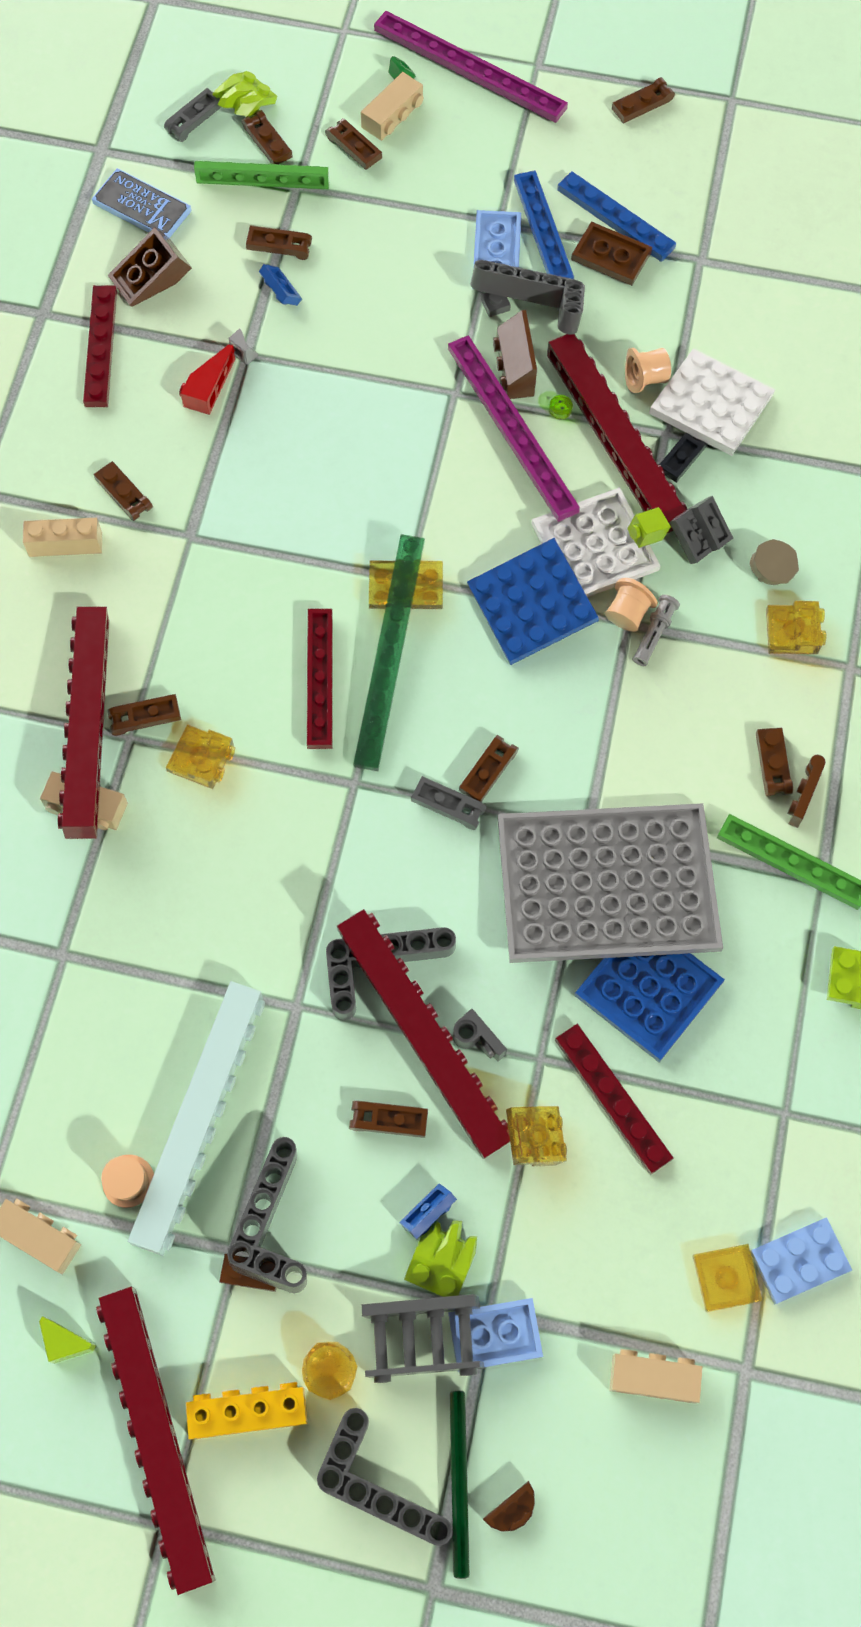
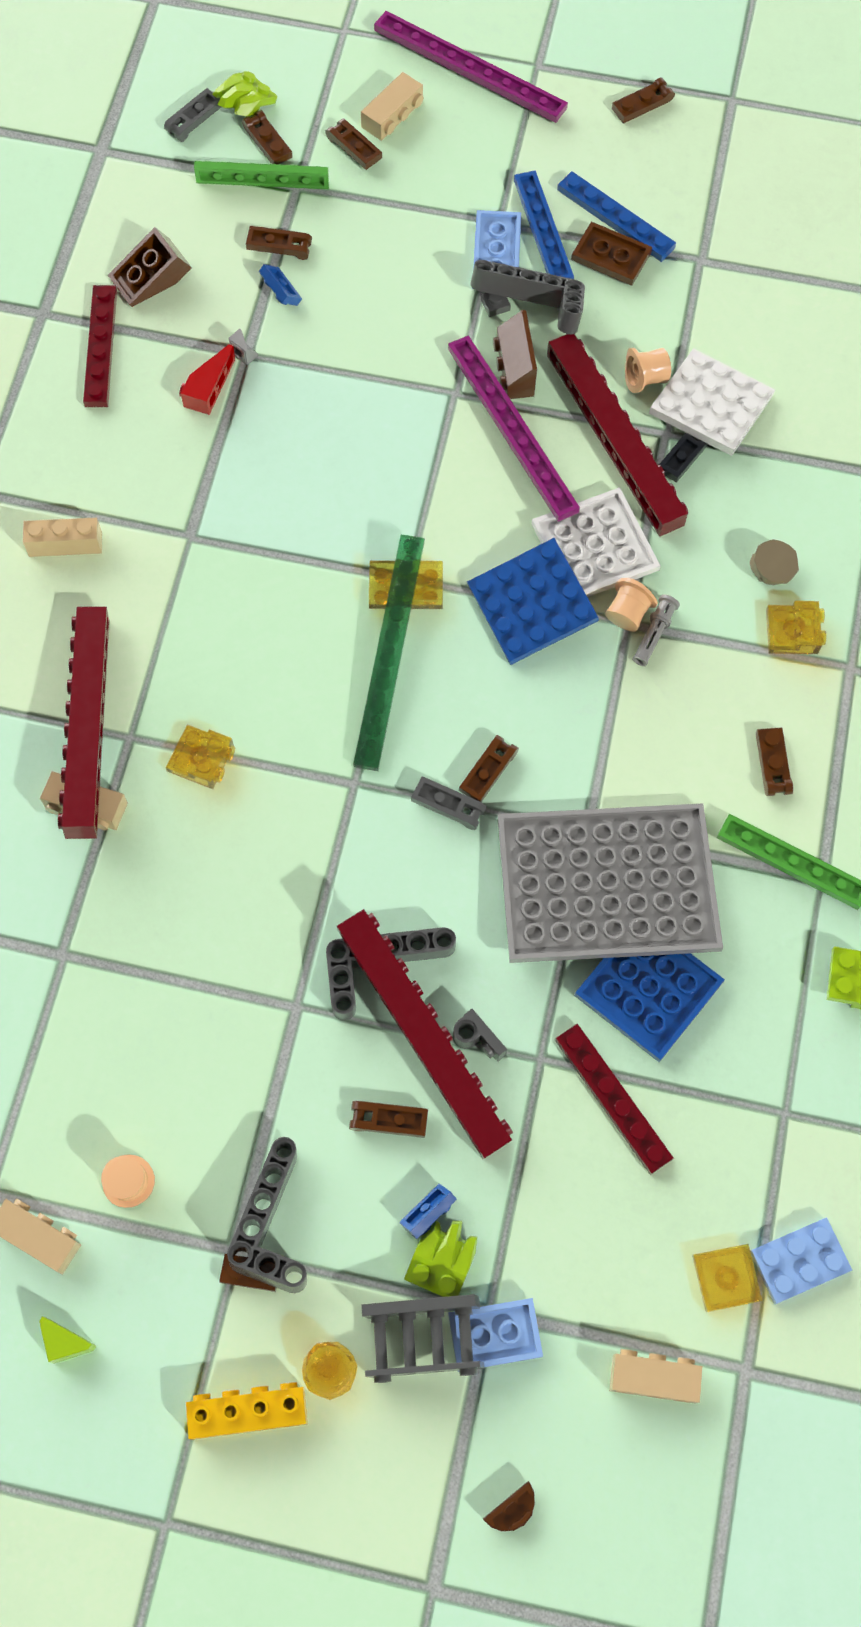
tile [92,168,192,238] -> none
reddish brown plate [93,461,153,521] -> none
dark red brick [96,1286,216,1595] -> none
reddish brown plate [107,694,181,736] -> none
light aqua brick [127,981,265,1256] -> none
dark red plate [307,608,333,749] -> none
dark grey beam [317,1408,453,1546] -> none
green slope [388,56,416,79] -> none
dark green axle [449,1391,470,1579] -> none
clear yellow plate [506,1106,567,1167] -> none
clear neon green tile [549,395,573,420] -> none
lime brick [627,507,671,548] -> none
dark grey slope [670,496,733,564] -> none
reddish brown plate [787,754,826,828] -> none

